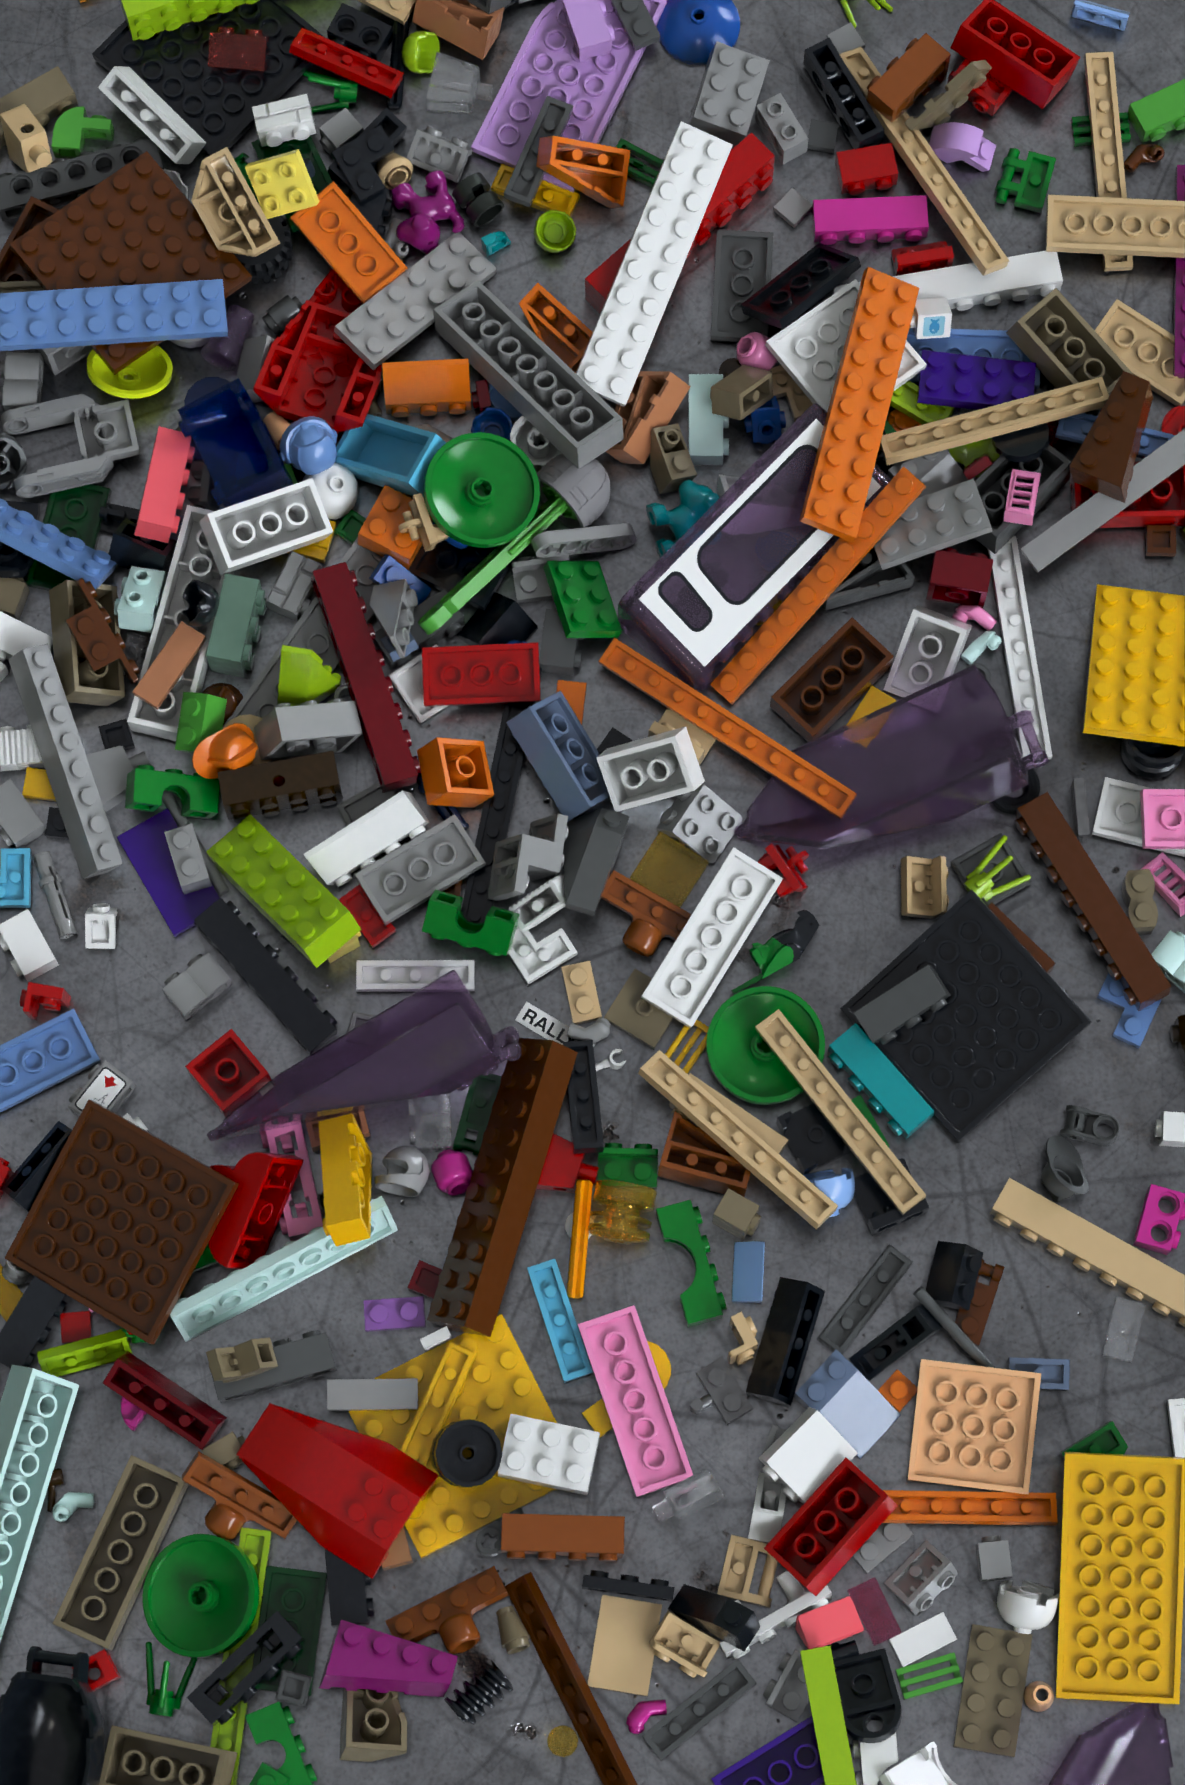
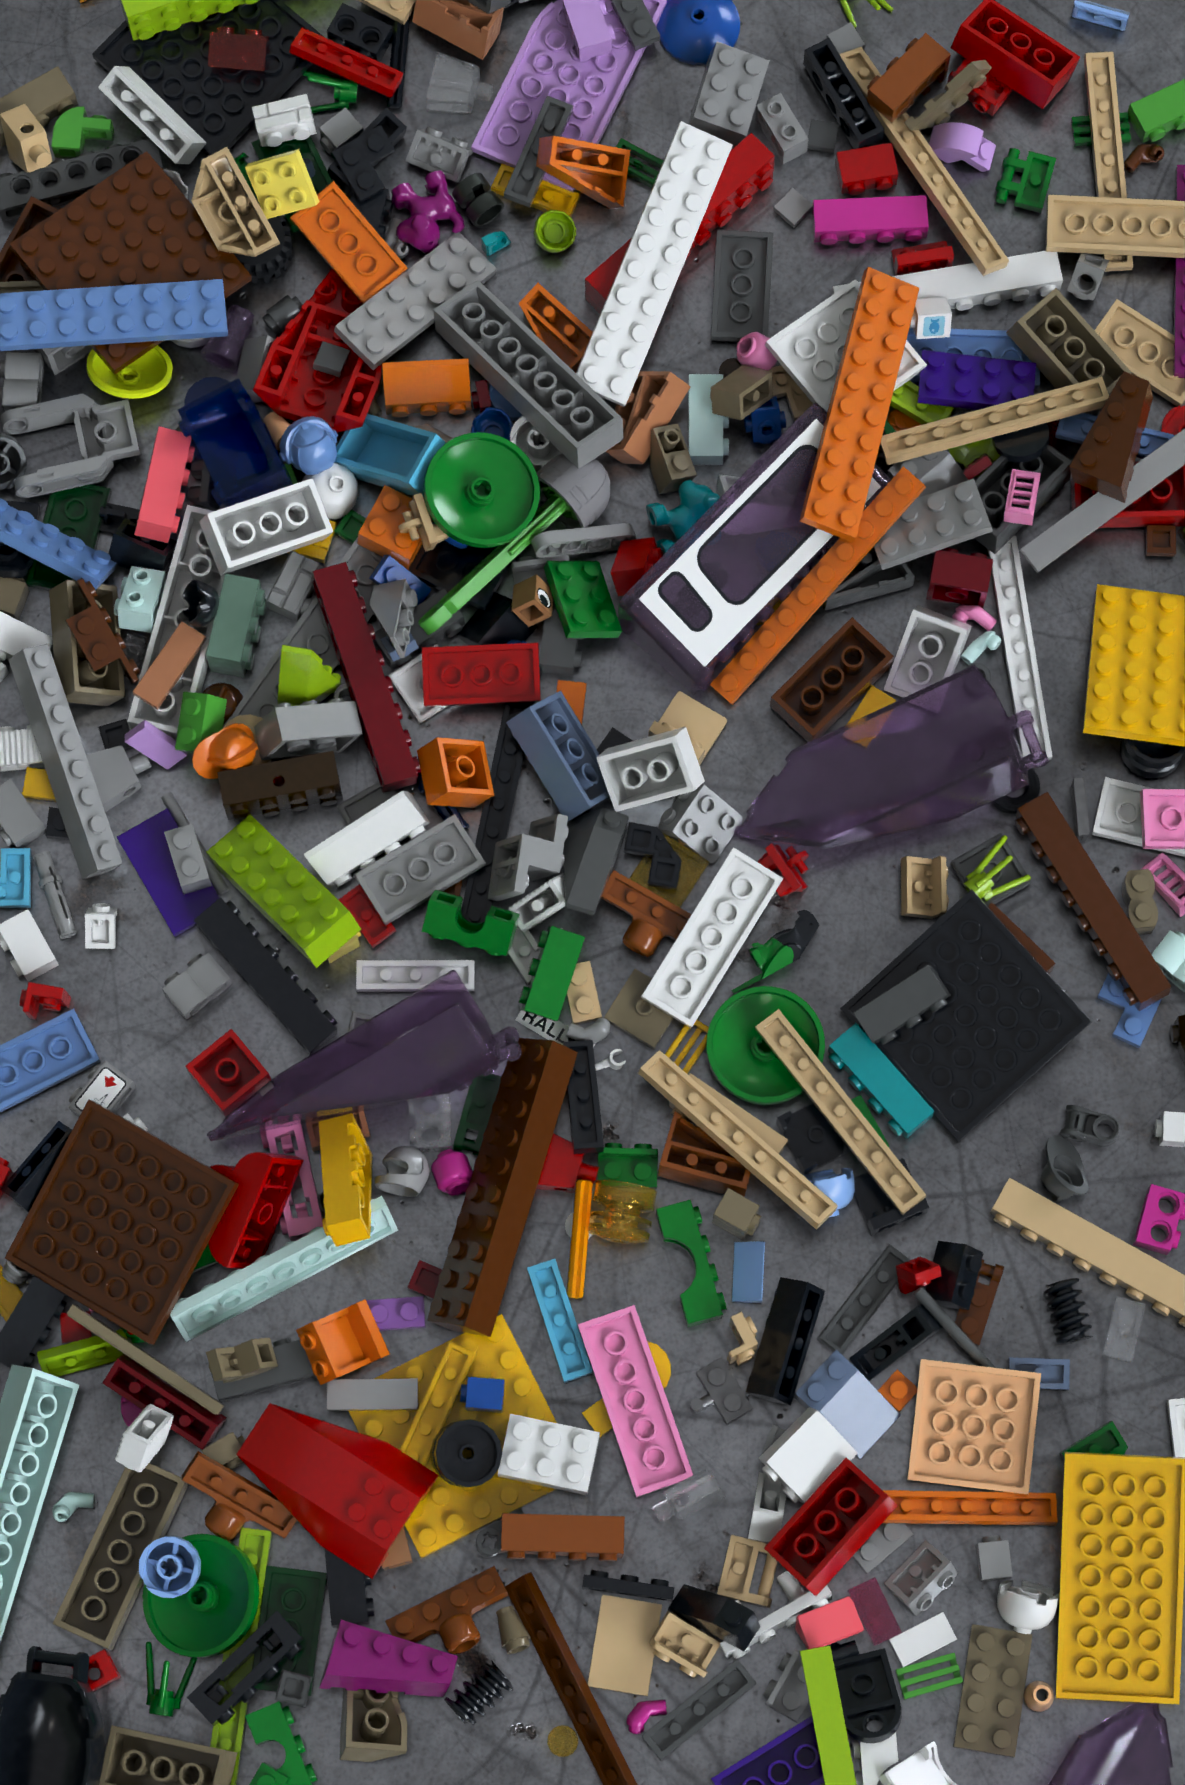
dark brown hand [47,1468,64,1512] -> none
green arch [125,765,220,819] -> none
tan cone [376,153,413,190] -> none
lime hair [402,31,440,74] -> none
white tile [420,1326,452,1352] -> none
orange plate [598,637,857,820] -> none
black plate [741,243,861,329] -> none
none -> dark tan tile [67,1304,225,1415]
none -> white brick [115,1404,174,1472]
none -> lavender tile [125,720,187,770]
none -> light blue cylinder [139,1536,201,1598]
none -> orange panel [296,1299,390,1385]
none -> dark grey tile [313,341,350,378]
none -> blue brick [460,1377,505,1413]
none -> medium nougat brick [512,574,553,627]
none -> green brick [518,926,585,1021]
none -> red brick [611,537,663,596]
none -> black tile [624,822,682,891]
none -> red bracket [896,1256,942,1294]
none -> black piece [1043,1278,1093,1344]
none -> light grey brick [1067,253,1109,301]

